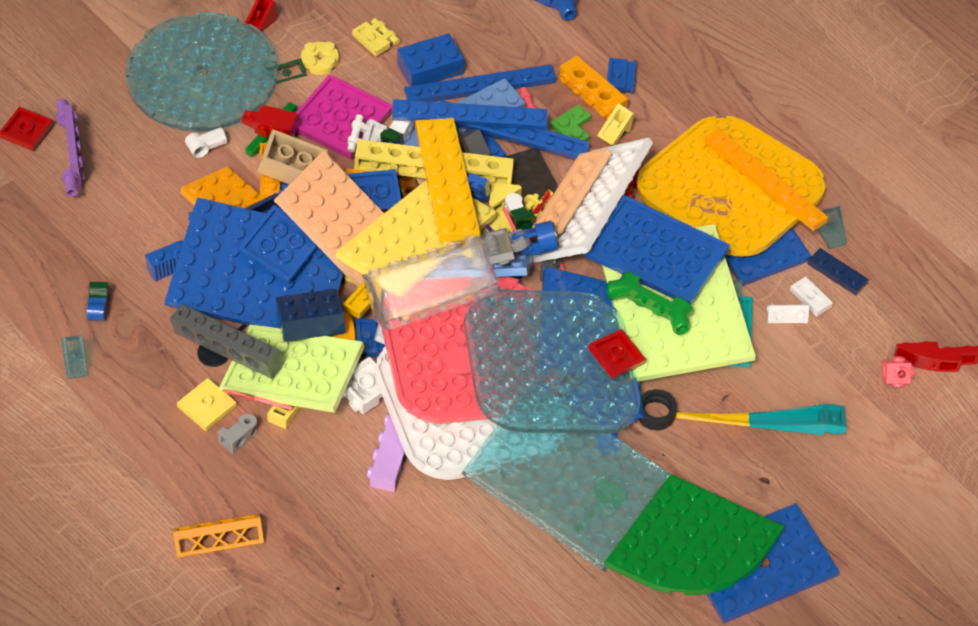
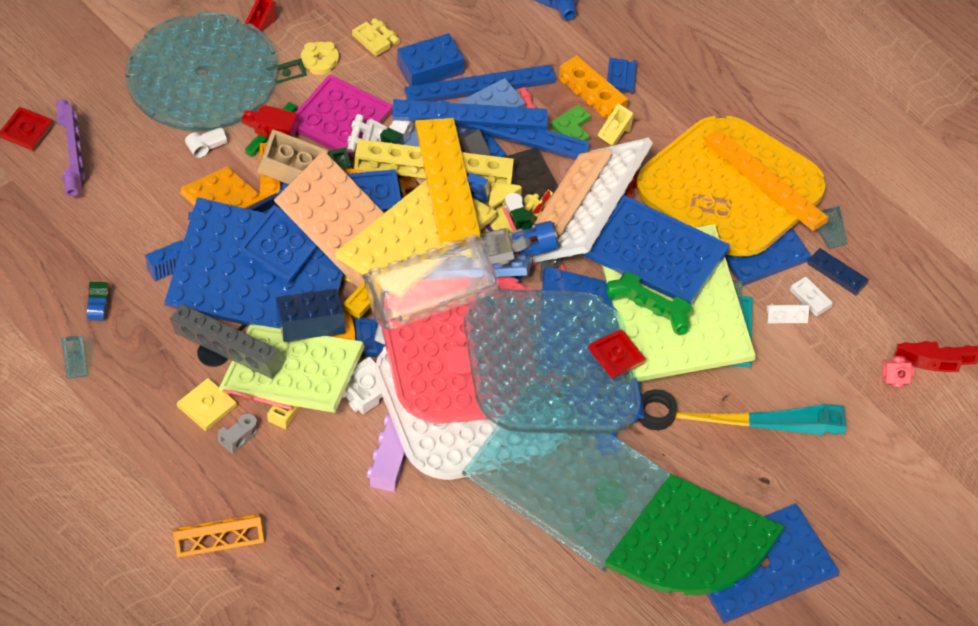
none -> dark green leg [327,147,351,169]

